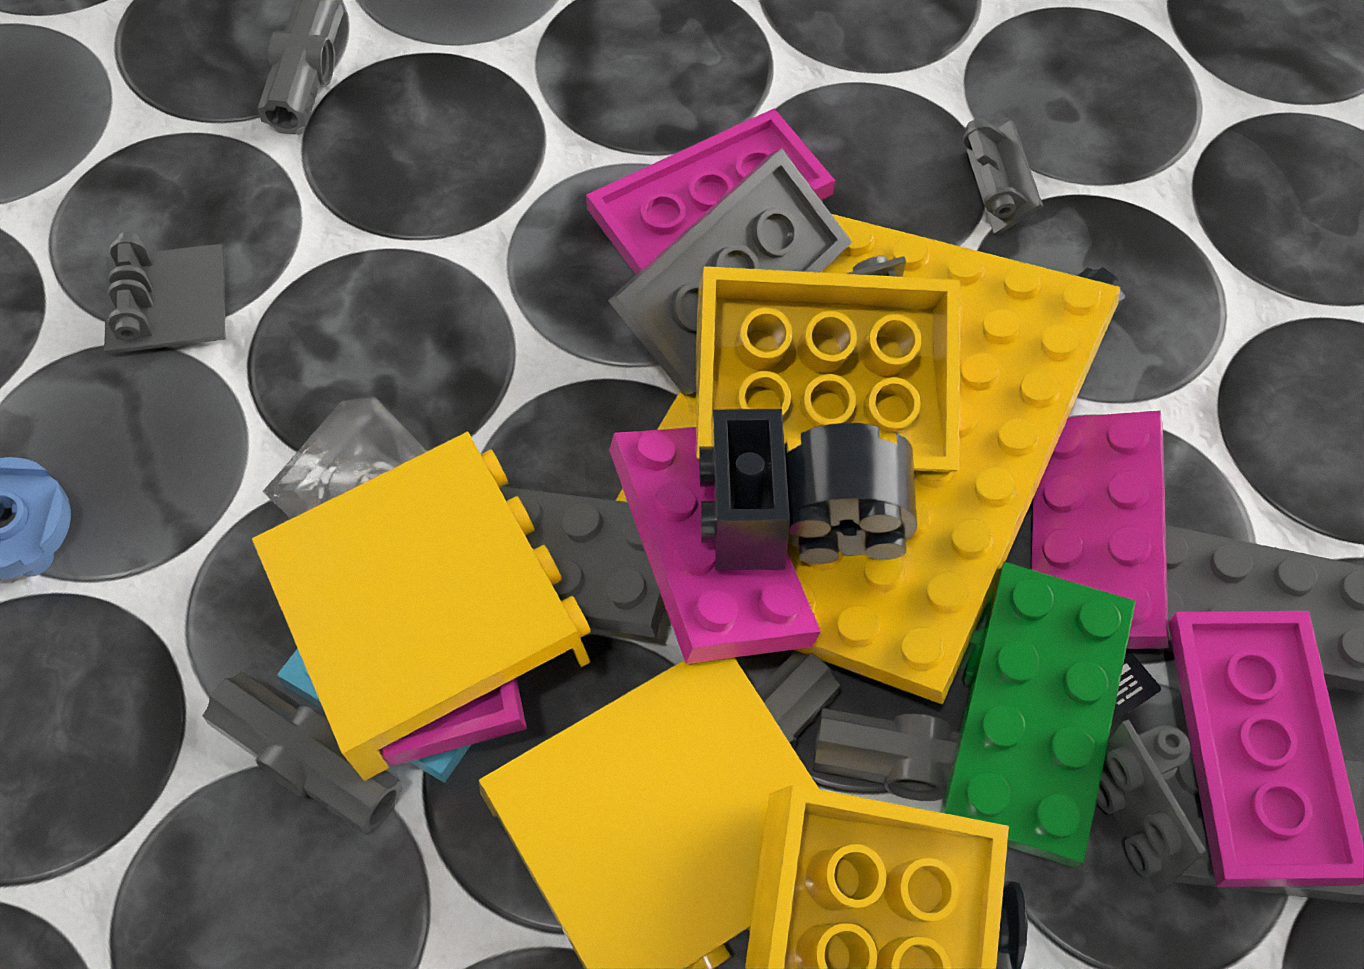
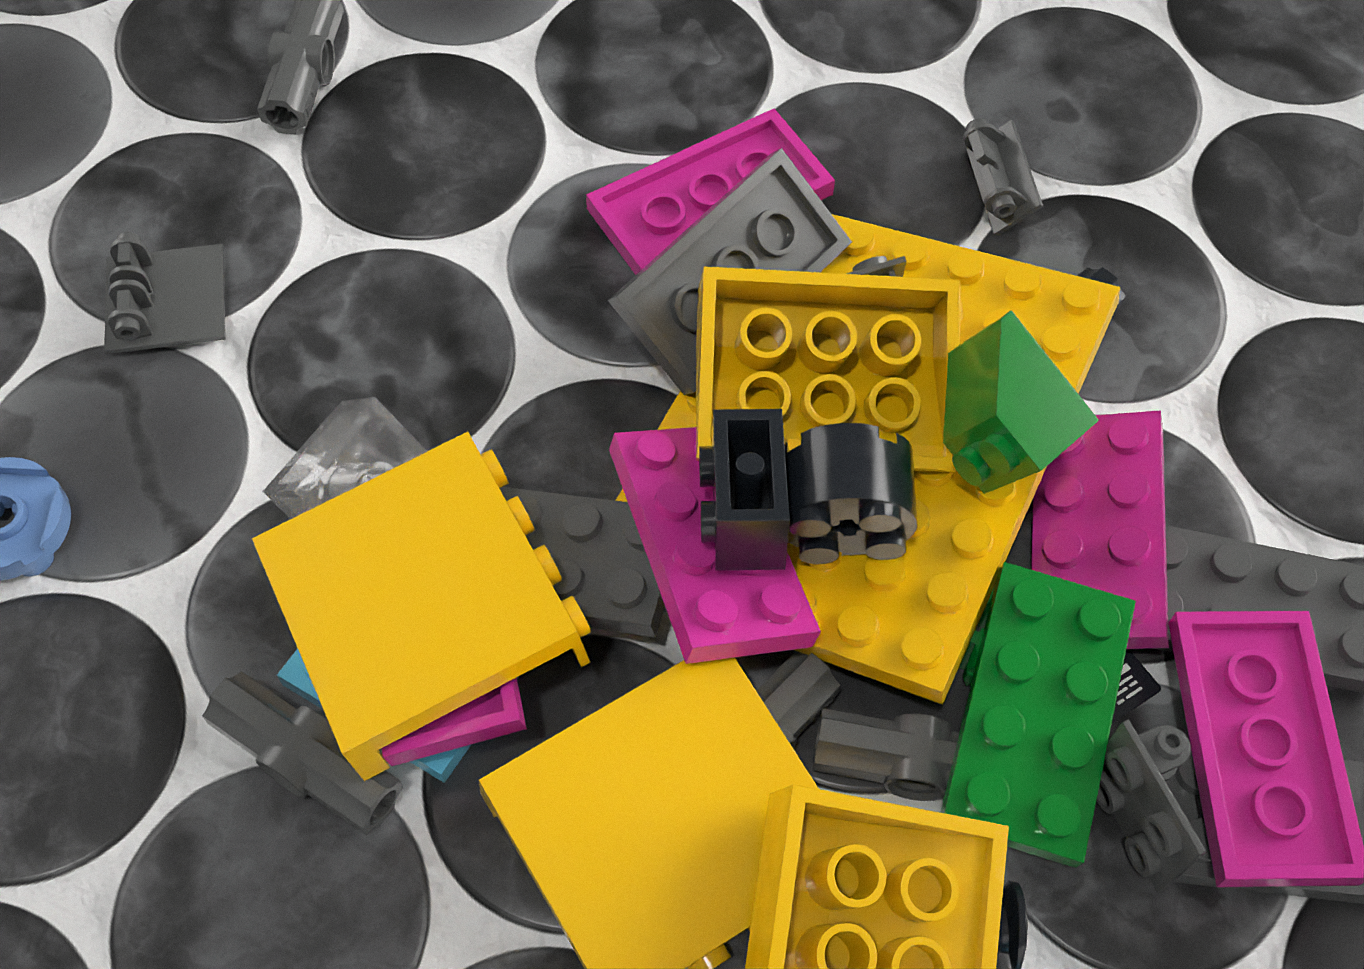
none -> green slope [943,310,1099,494]

